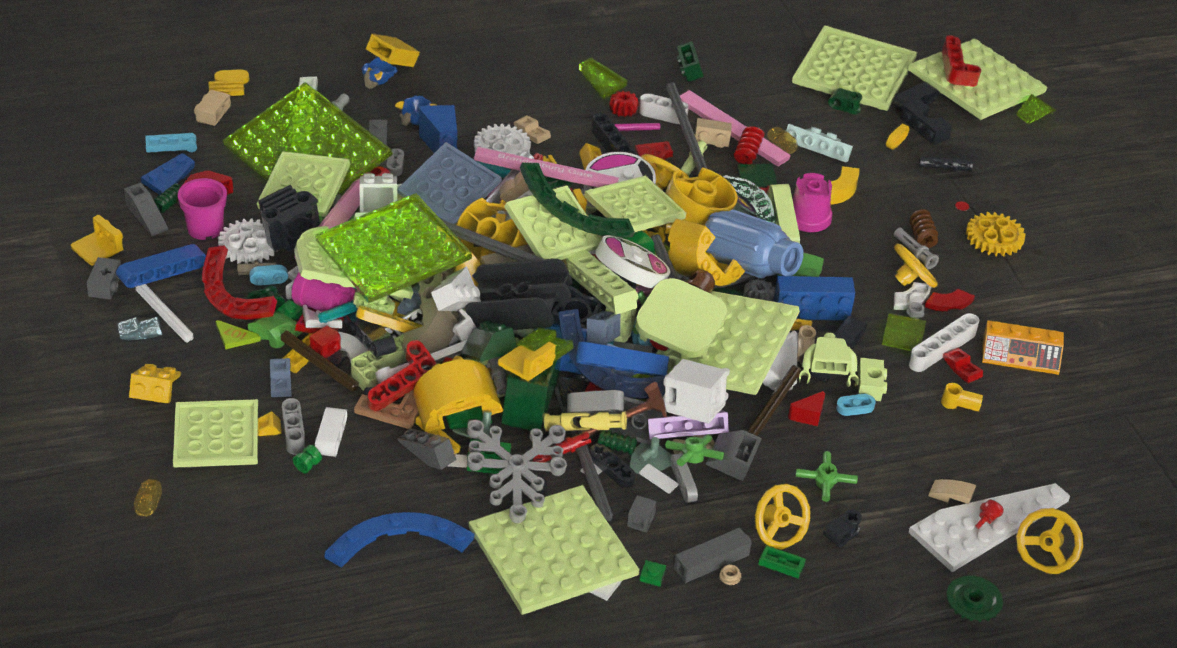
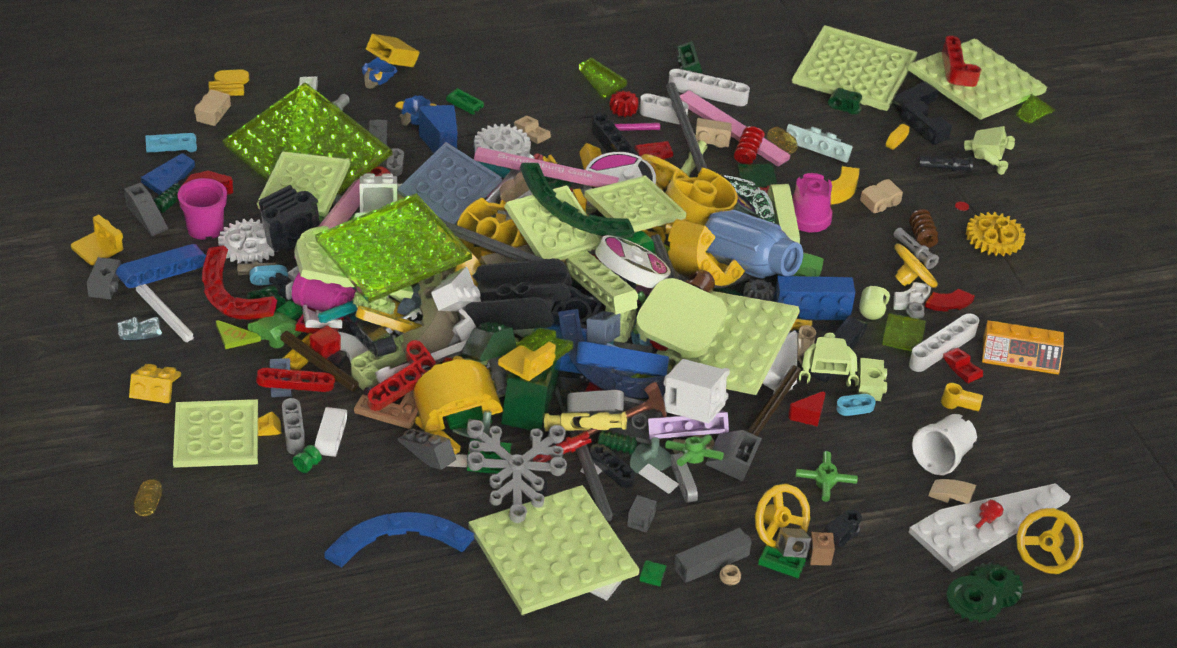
none -> red beam [256,368,335,392]
none -> black plant [269,273,289,297]
none -> green tile [446,88,484,115]
none -> white beam [668,69,750,106]
none -> flat silver brick [775,528,811,558]
none -> medium nougat brick [809,532,835,566]
none -> yellowish green helmet [859,286,890,320]
none -> tan brick [860,179,903,213]
none -> white piece [912,414,977,475]
none -> yellowish green torso [964,126,1015,175]
none -> dark green gear [969,562,1023,608]

